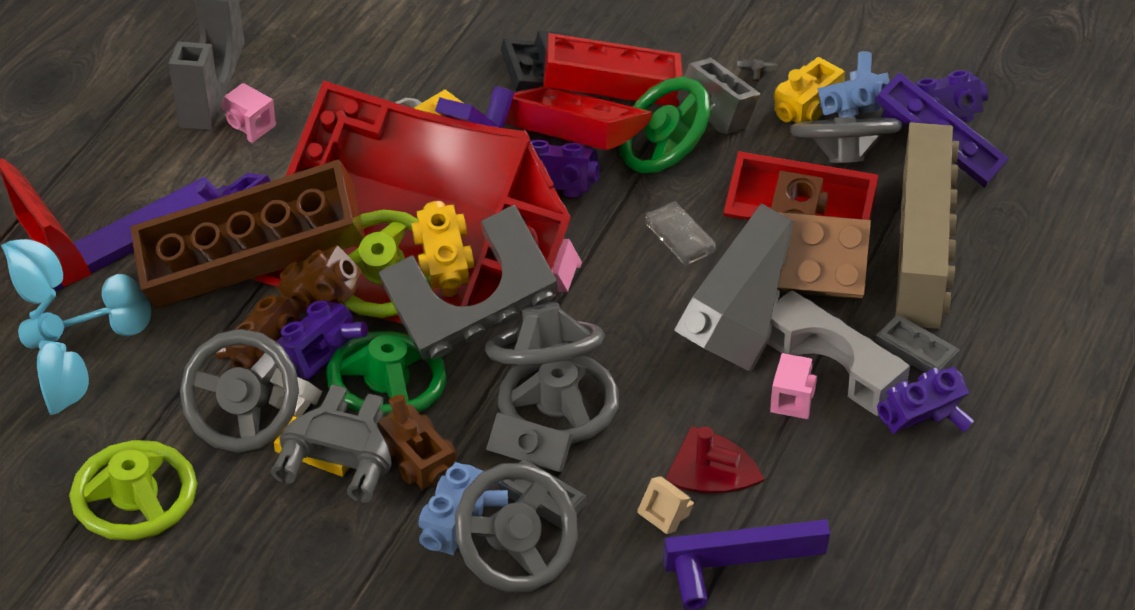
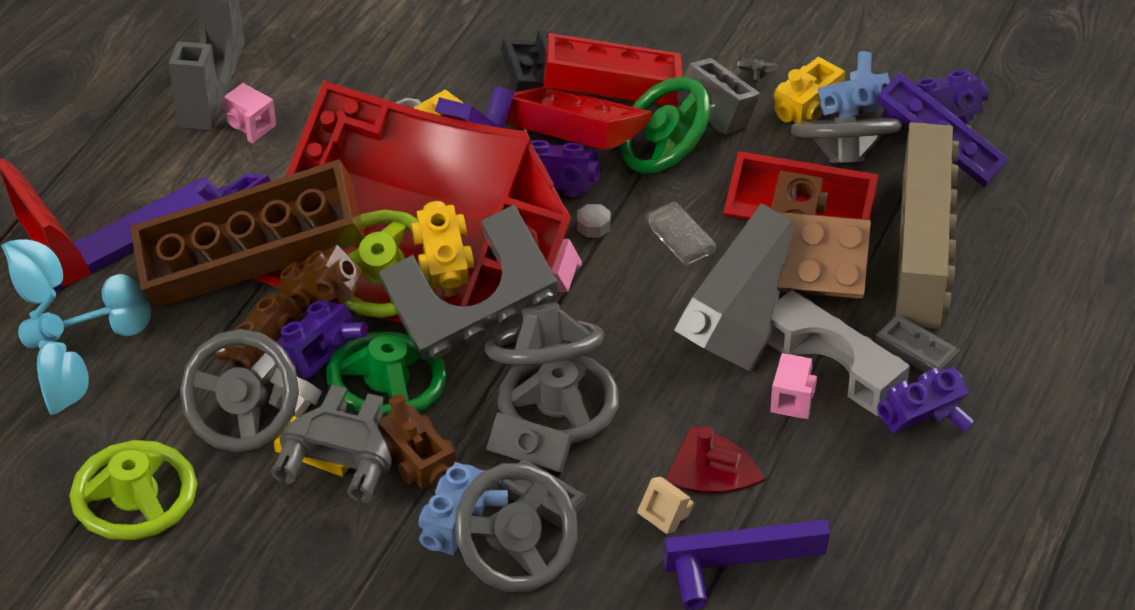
none -> light grey tile [577,204,611,238]

